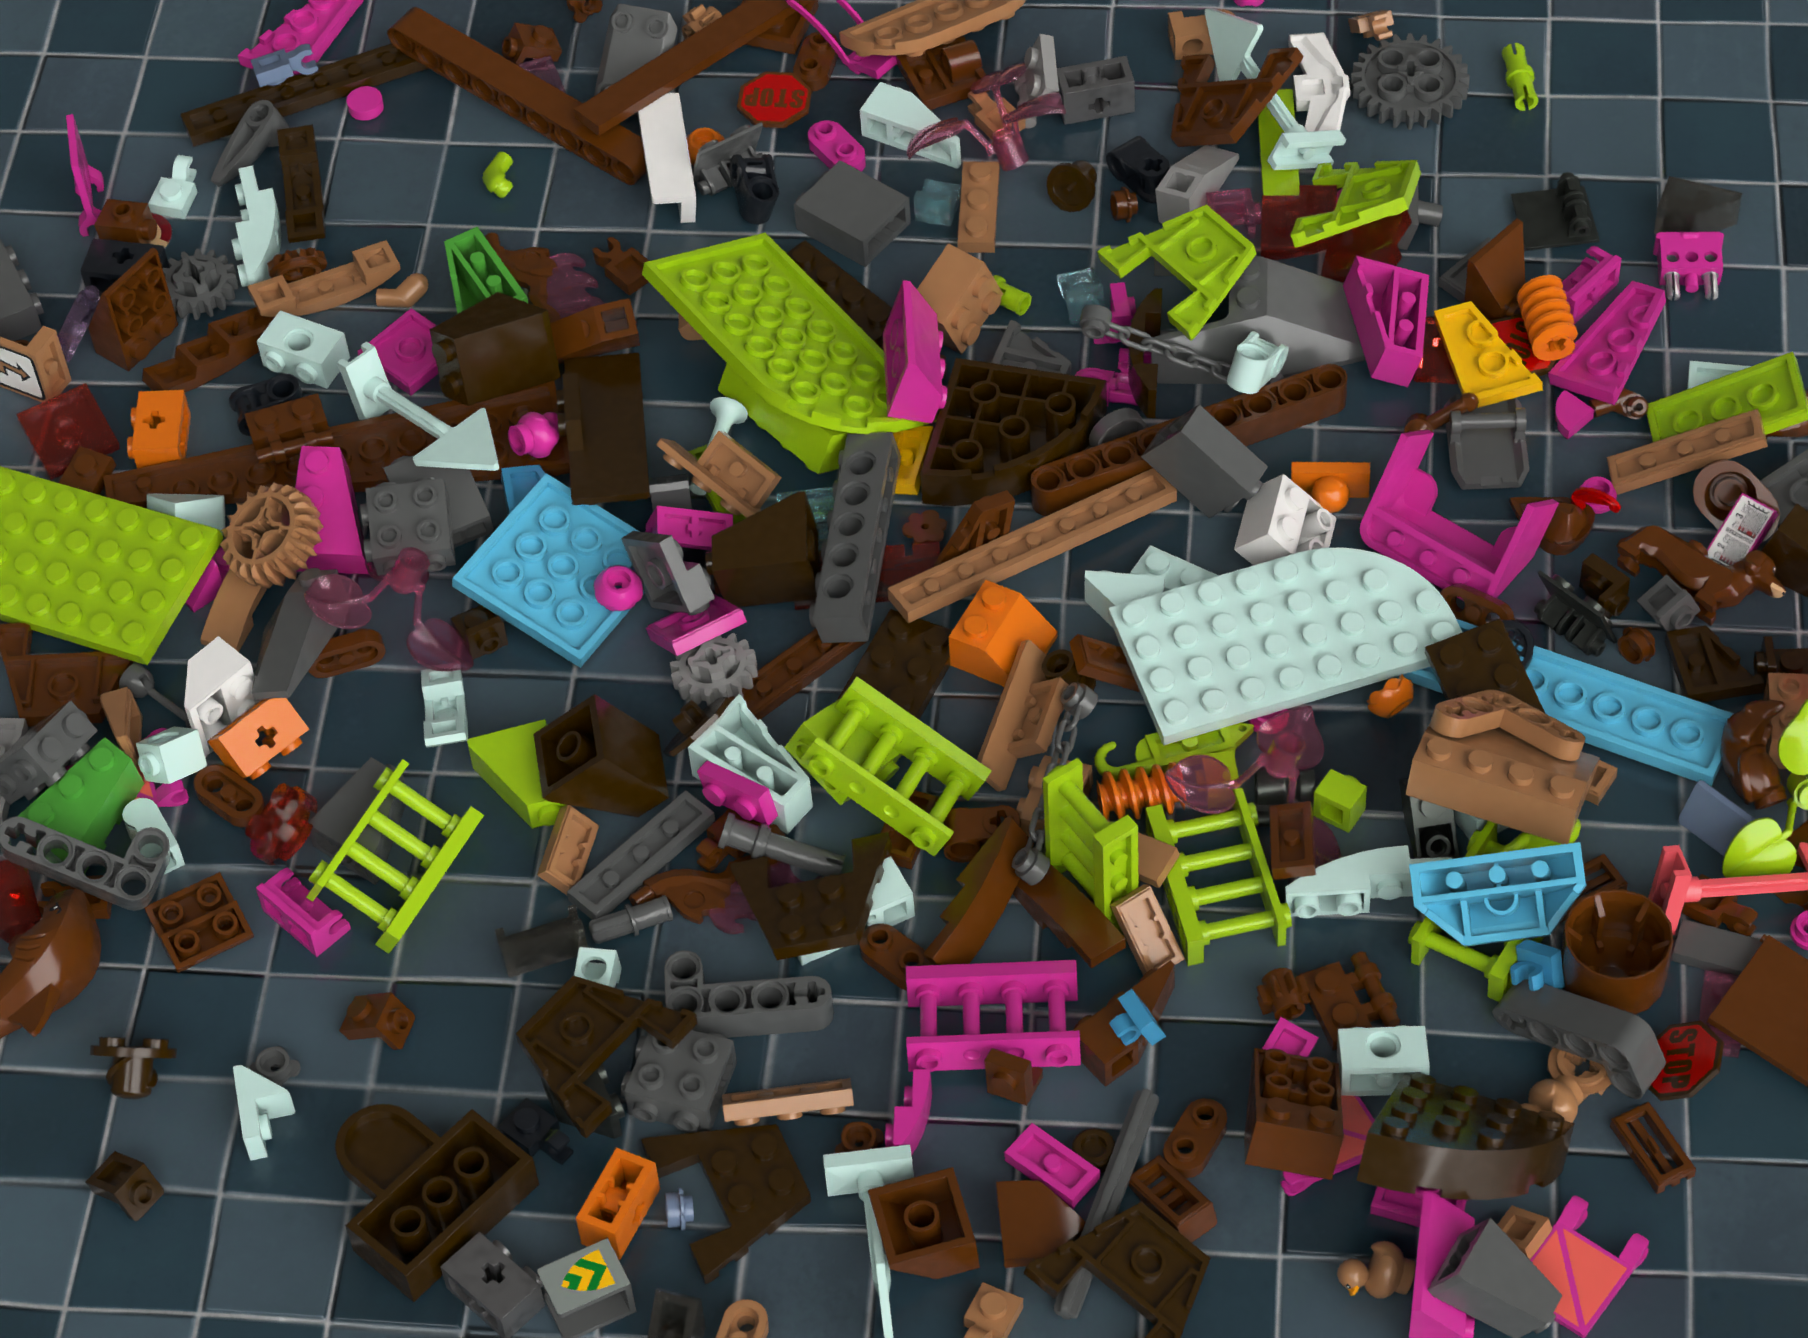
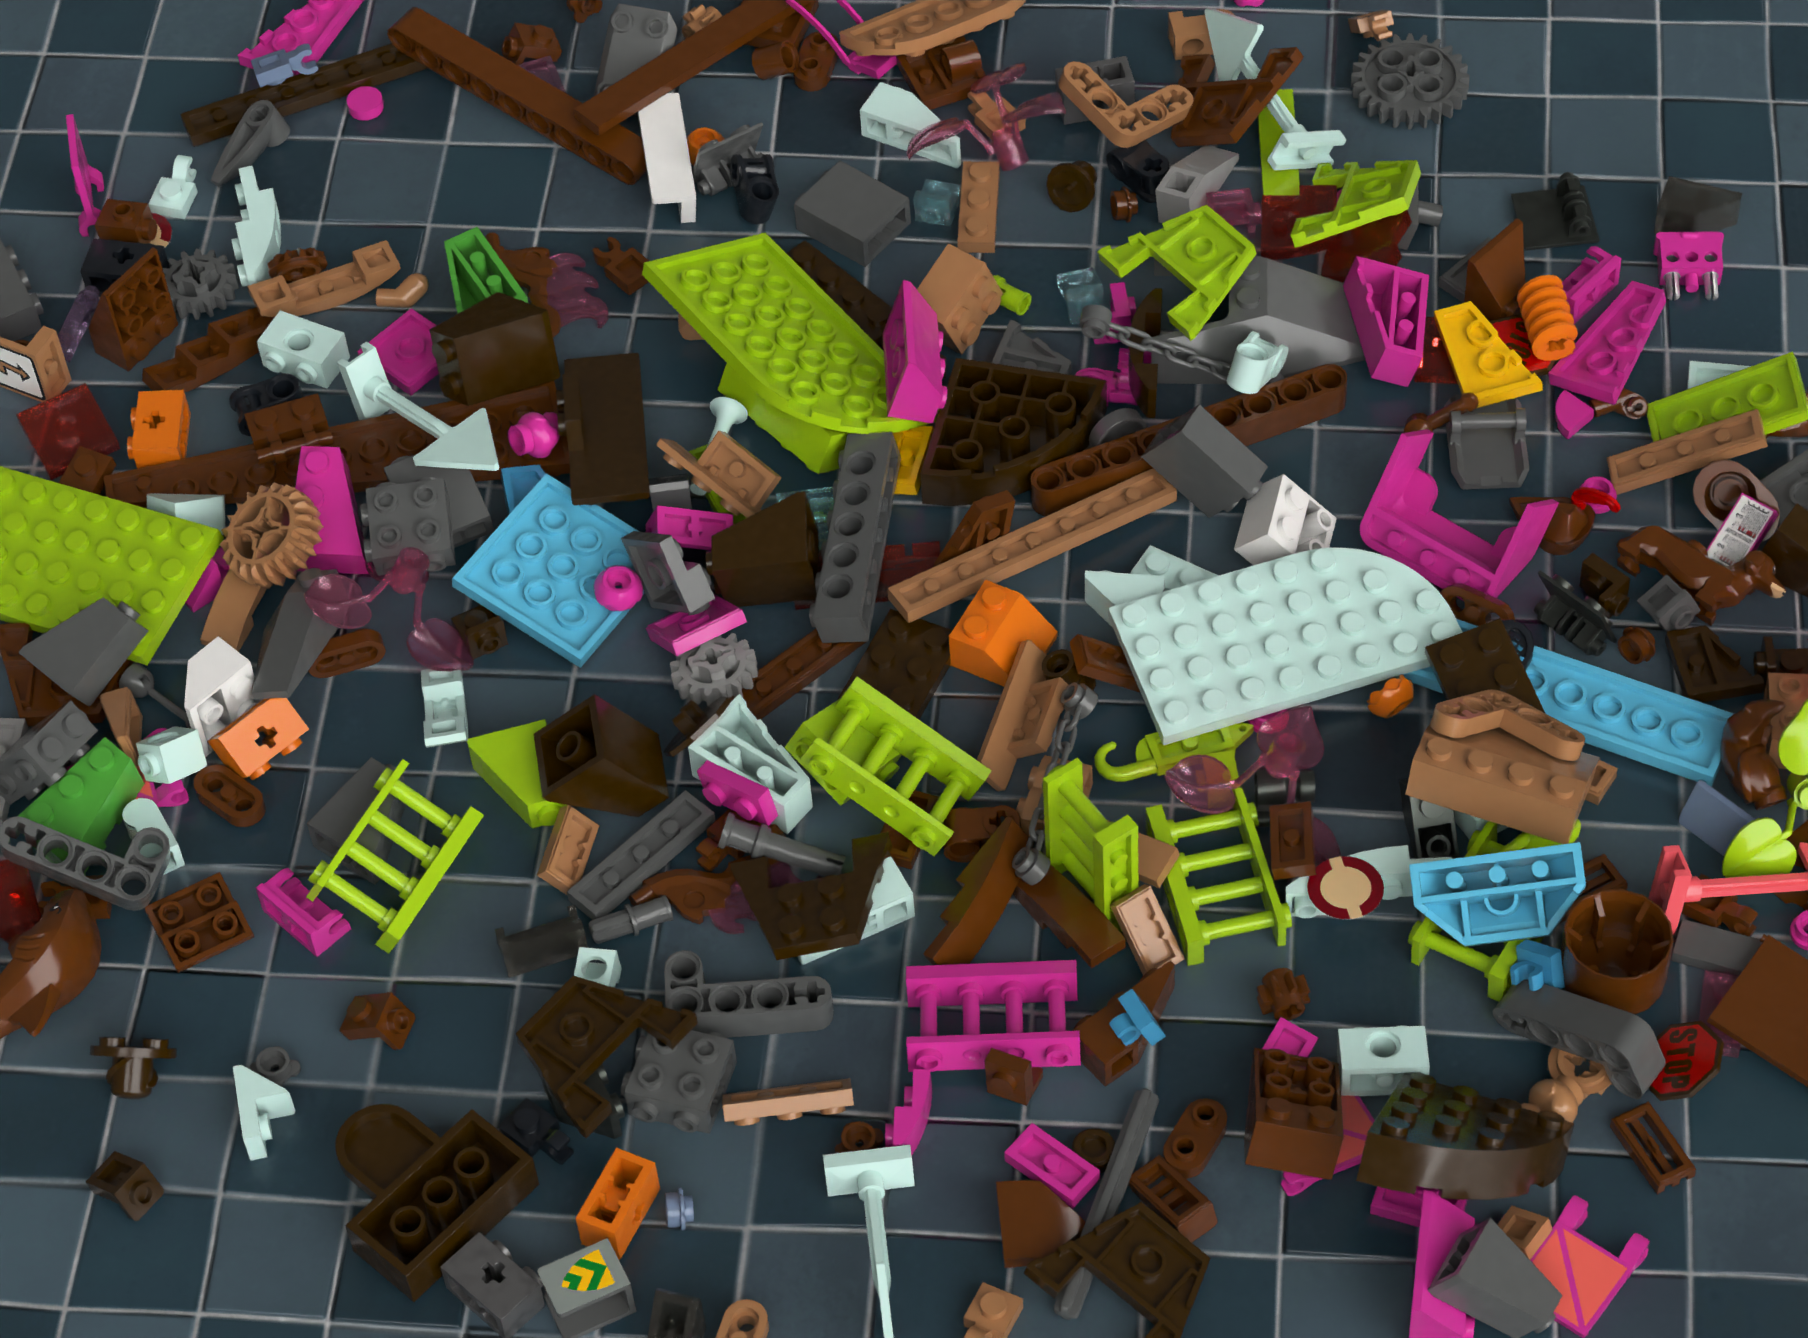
clear red plate [245,783,318,866] -> none
dark brown slope [277,124,326,243] -> none
lime arm [482,151,513,198] -> none
reddish brown slope [550,298,640,365] -> none
dark brown wing [641,1124,811,1284] -> none
piece [737,71,812,128] -> none
dark pink plate [808,120,866,172] -> none
reddish brown plate [859,924,932,991] -> none
reddish brown slope [868,1167,980,1279] -> none
reddish brown plant [902,510,947,545] -> none
light grey plate [1014,34,1059,129] -> none
orange piece [1097,762,1185,820] -> none
white plate [1288,32,1350,132] -> none
orange tile [1291,462,1370,514] -> none
reddish brown plate [1299,951,1400,1051] -> none
lime plate [1313,769,1367,833] -> none
medium nougat animal [1337,1241,1415,1299] -> none
lime pin [1501,43,1539,111] -> none
none -> dark grey slope [18,597,148,707]
none -> reddish brown beam [752,40,800,80]
none -> medium nougat beam [1058,61,1194,148]
none -> sticker [1307,856,1384,919]

